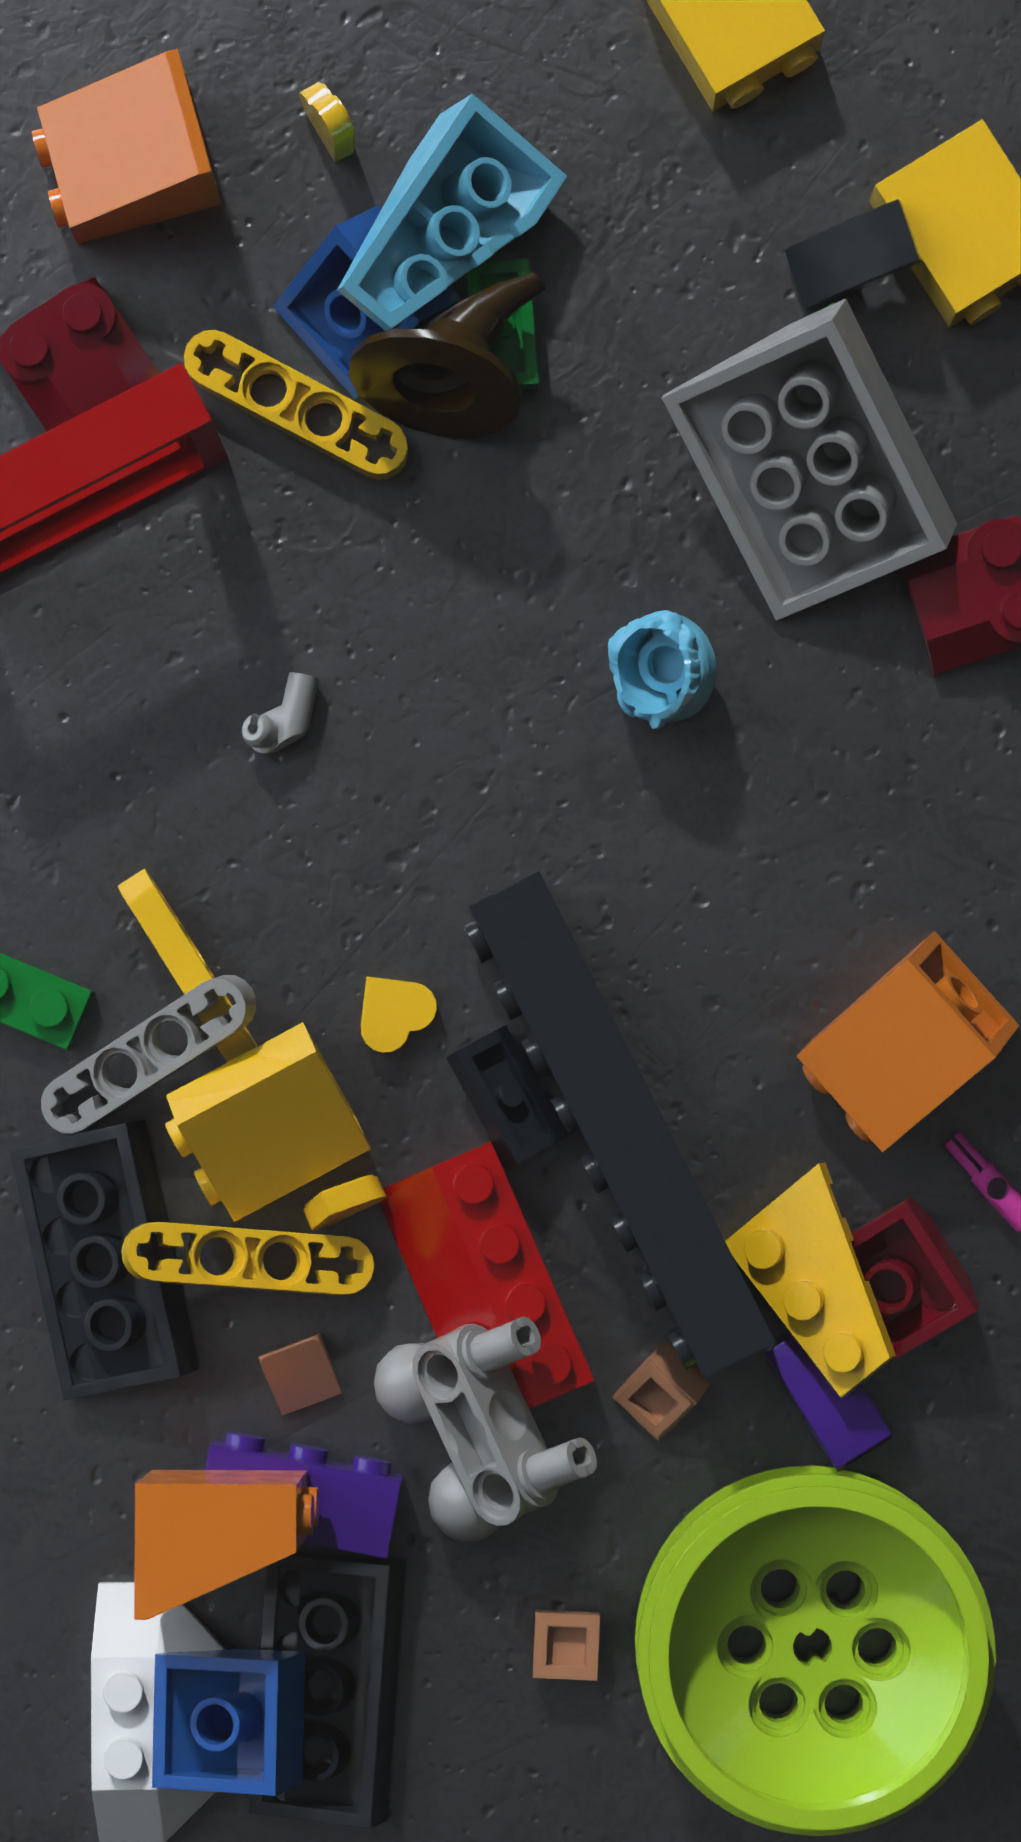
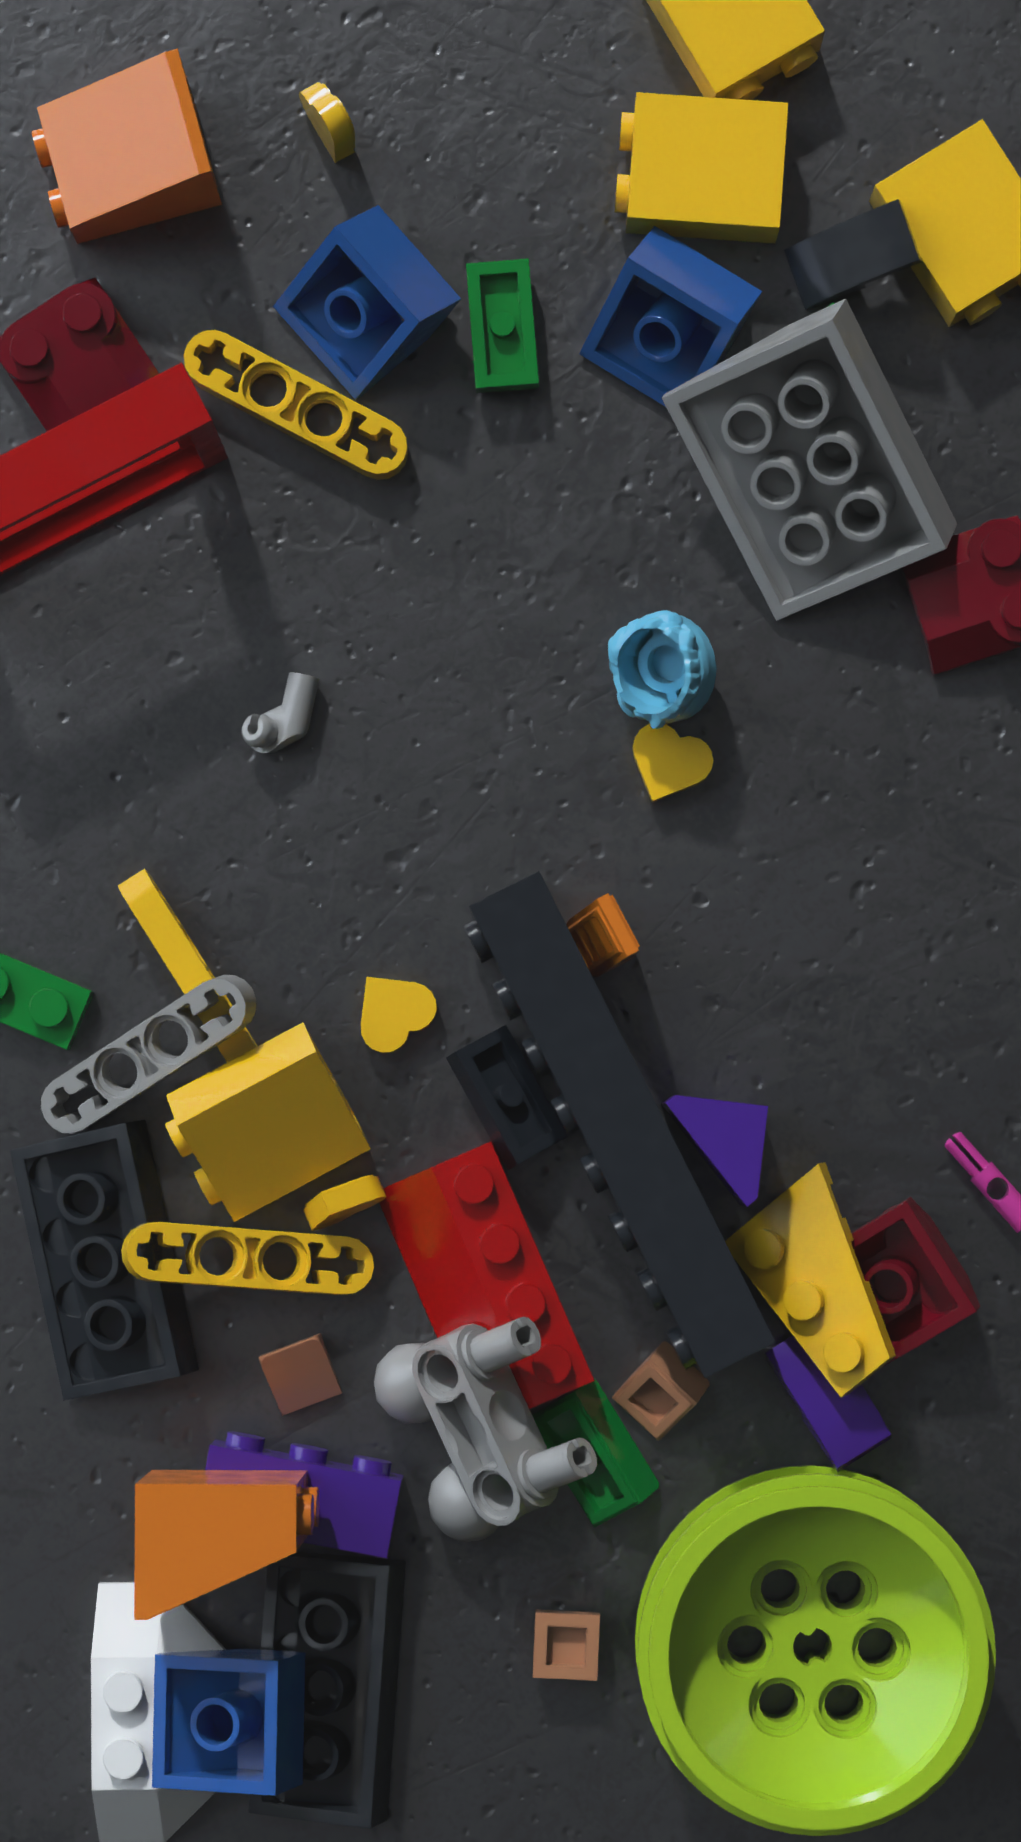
medium azure wedge [337,93,567,331] -> none
dark brown piece [348,272,546,437] -> none
orange slope [796,931,1020,1153] -> none
none -> green slope [532,1378,659,1528]
none -> orange slope [566,893,640,977]
none -> blue slope [579,226,763,407]
none -> yellow brick [615,92,788,244]
none -> yellow tile [632,724,714,803]
none -> dark purple slope [661,1095,768,1207]

